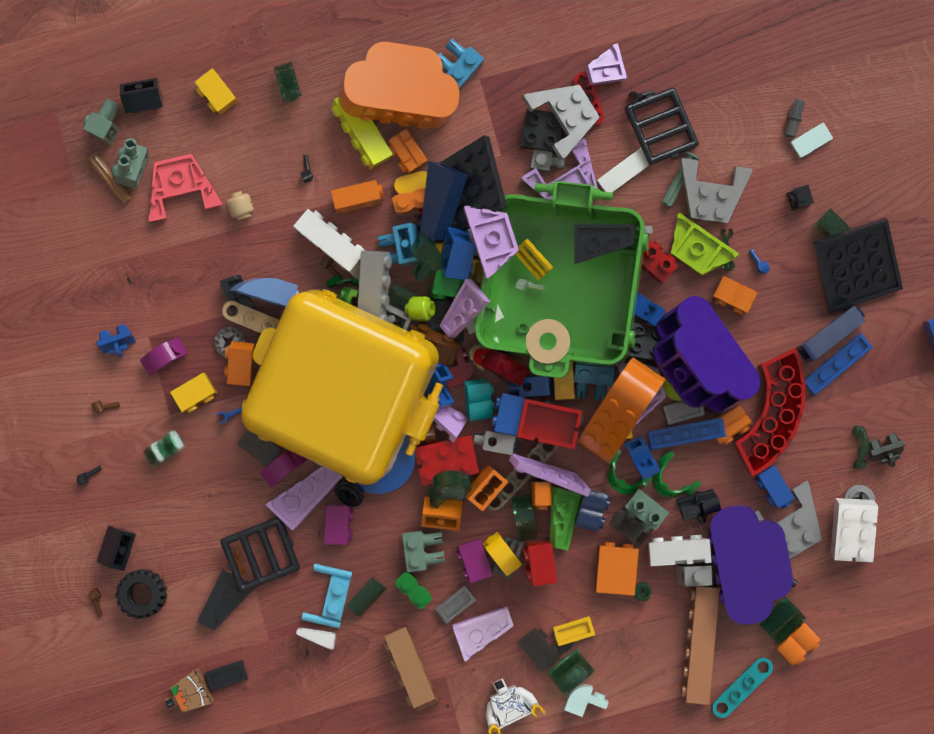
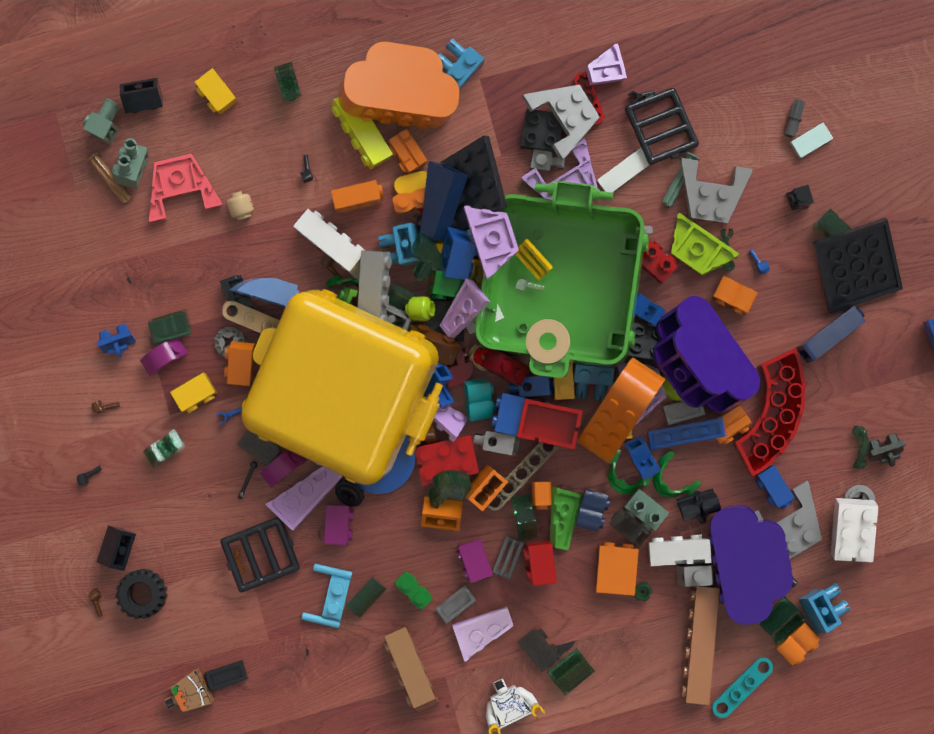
black wing [197,569,255,630] -> none
white slope [296,627,336,650] -> none
sand green brick [402,530,445,572] -> none
yellow brick [482,532,522,576] -> none
lavender wing [509,453,591,497] -> none
yellow tile [553,616,595,646] -> none
light aqua brick [563,684,609,717] -> none
black wing [574,224,635,265] -> none
blue tile [805,333,873,396] -> none
none -> clear green brick [148,309,192,344]
none -> black hinge [238,461,258,499]
none -> dark azure brick [798,583,850,633]

